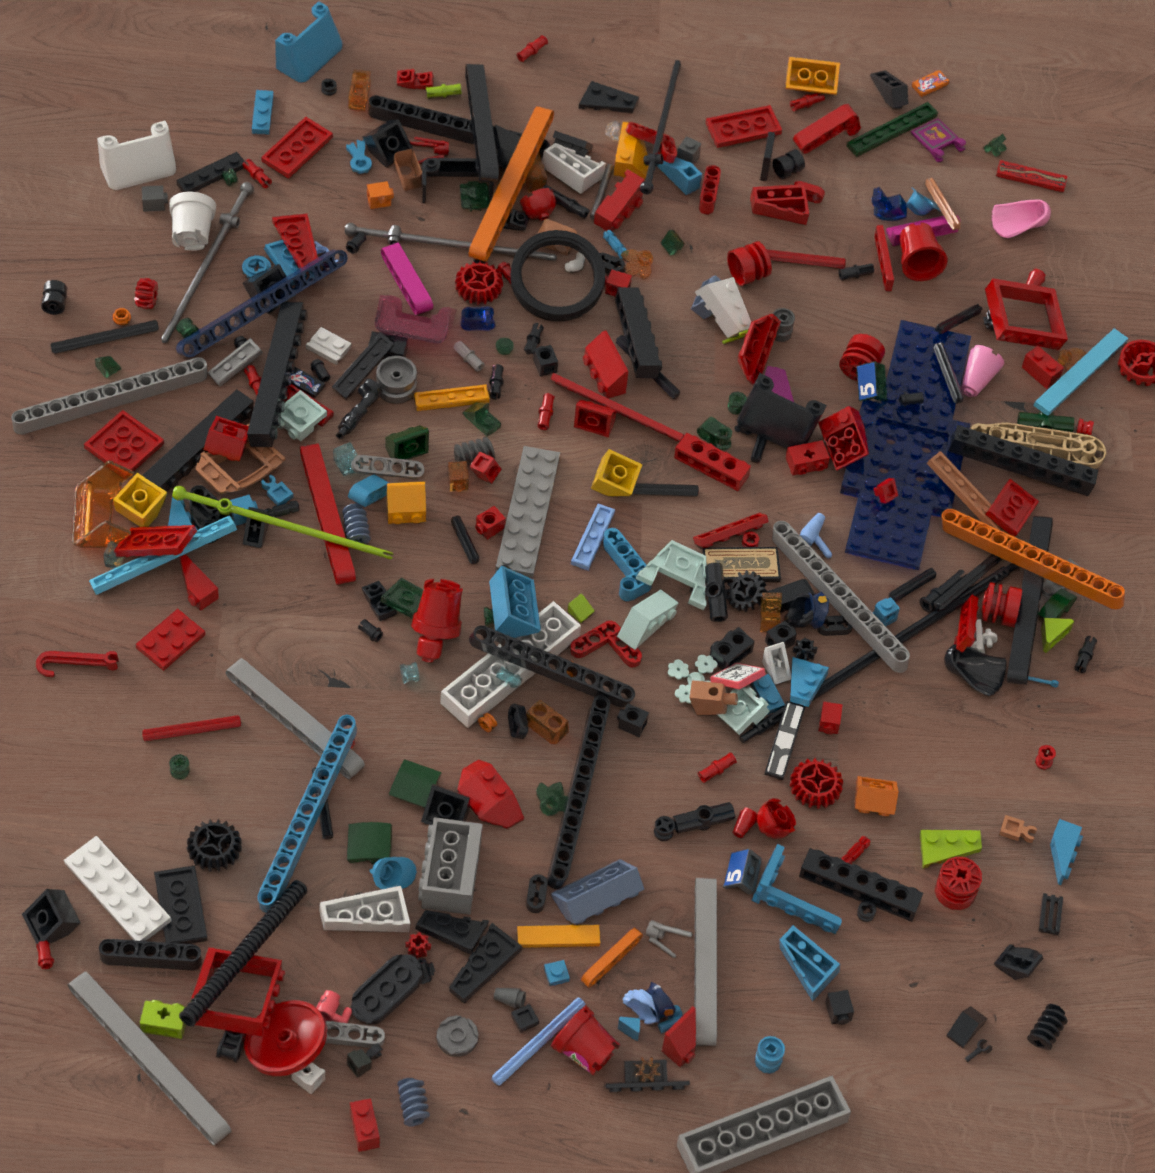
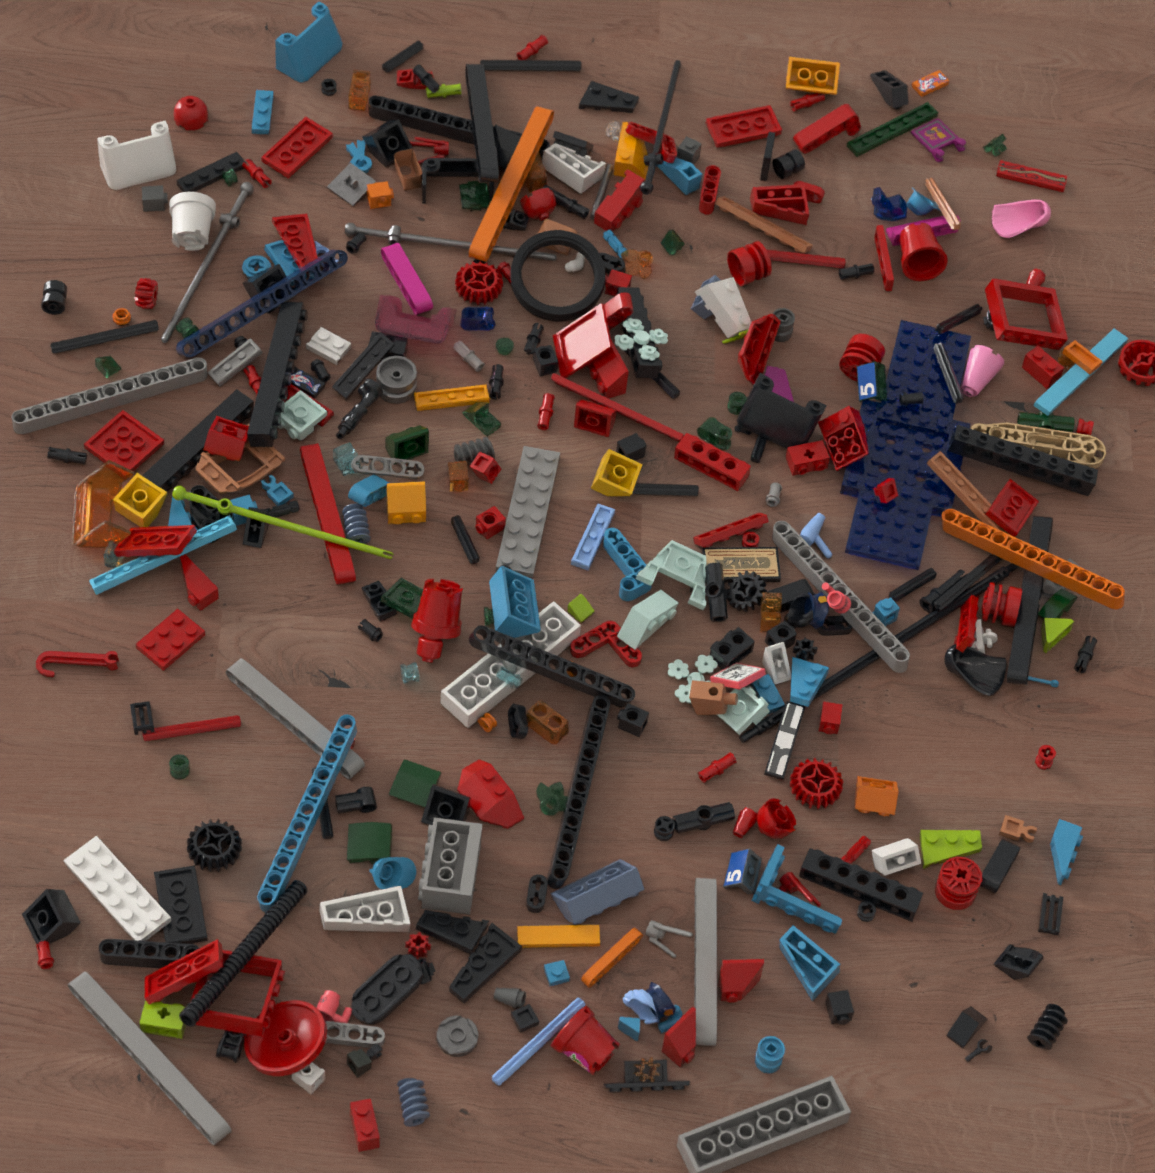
none -> black pin [47,447,87,465]
none -> black tile [130,701,155,735]
none -> red plate [145,939,223,1005]
none -> red cylinder [174,96,208,131]
none -> flat silver piece [327,163,377,206]
none -> black piece [335,787,377,814]
none -> black axle [382,40,423,73]
none -> black axle [412,64,440,93]
none -> black axle [480,60,582,71]
none -> piece [553,303,613,378]
none -> red beam [604,293,633,331]
none -> light aqua plant [614,318,668,361]
none -> black brick [616,433,647,461]
none -> nougat plate [715,196,813,253]
none -> red slope [719,959,764,1003]
none -> light grey pin [765,483,782,507]
none -> red plant [779,872,821,906]
none -> coral piece [822,582,851,614]
none -> white brick [872,838,921,876]
none -> black beam [980,838,1021,894]
none -> orange tile [1062,340,1103,374]

